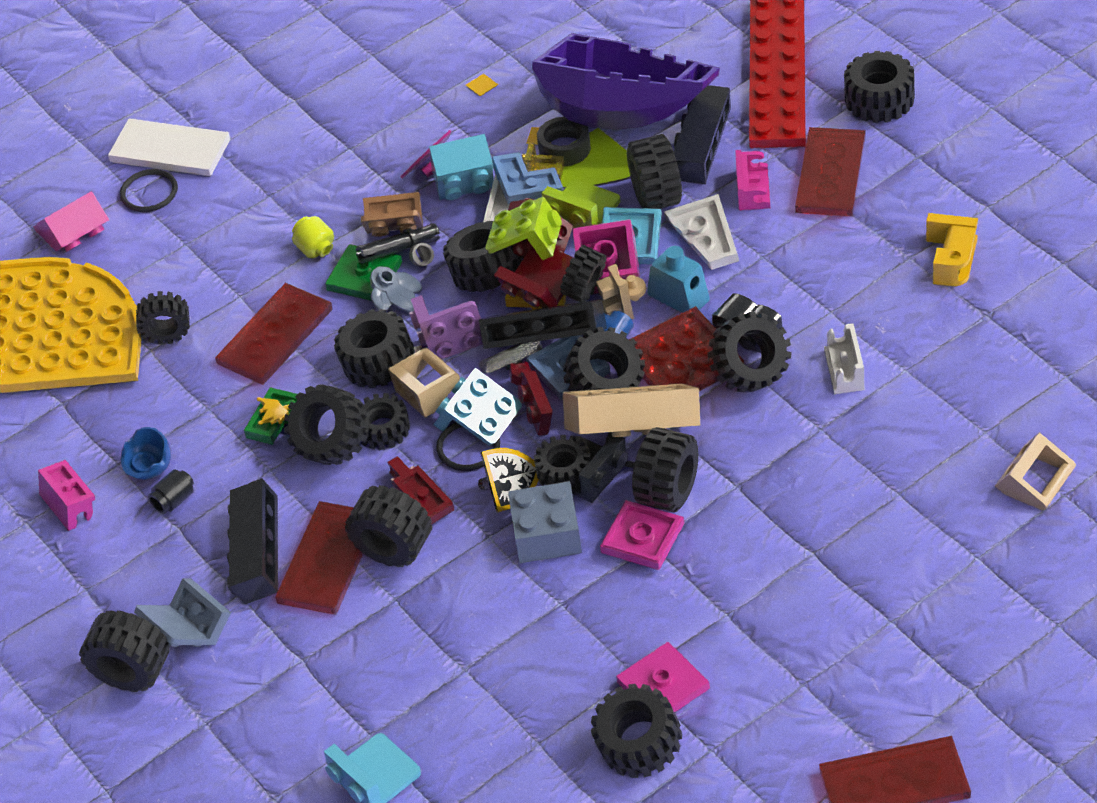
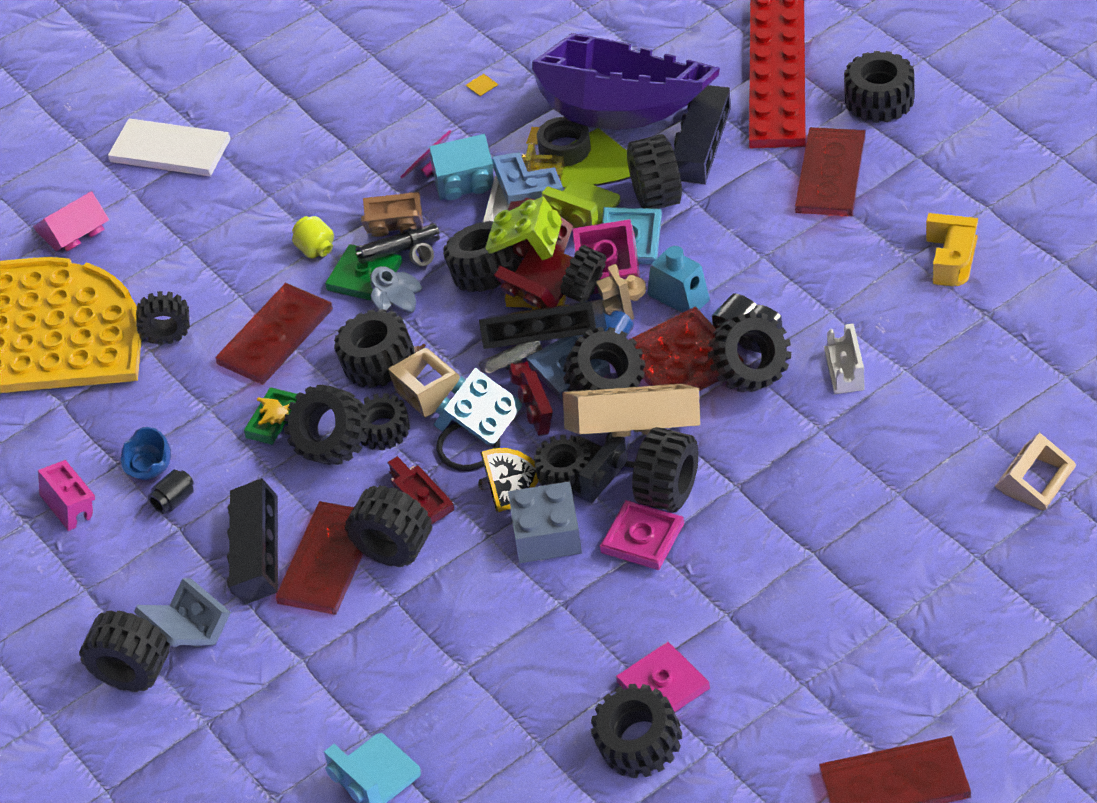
black tyre [120,169,178,212] -> none
medium lavender bracket [409,295,483,359] -> none
white wing [664,194,739,270] -> none
dark pink hinge [735,150,771,210] -> none

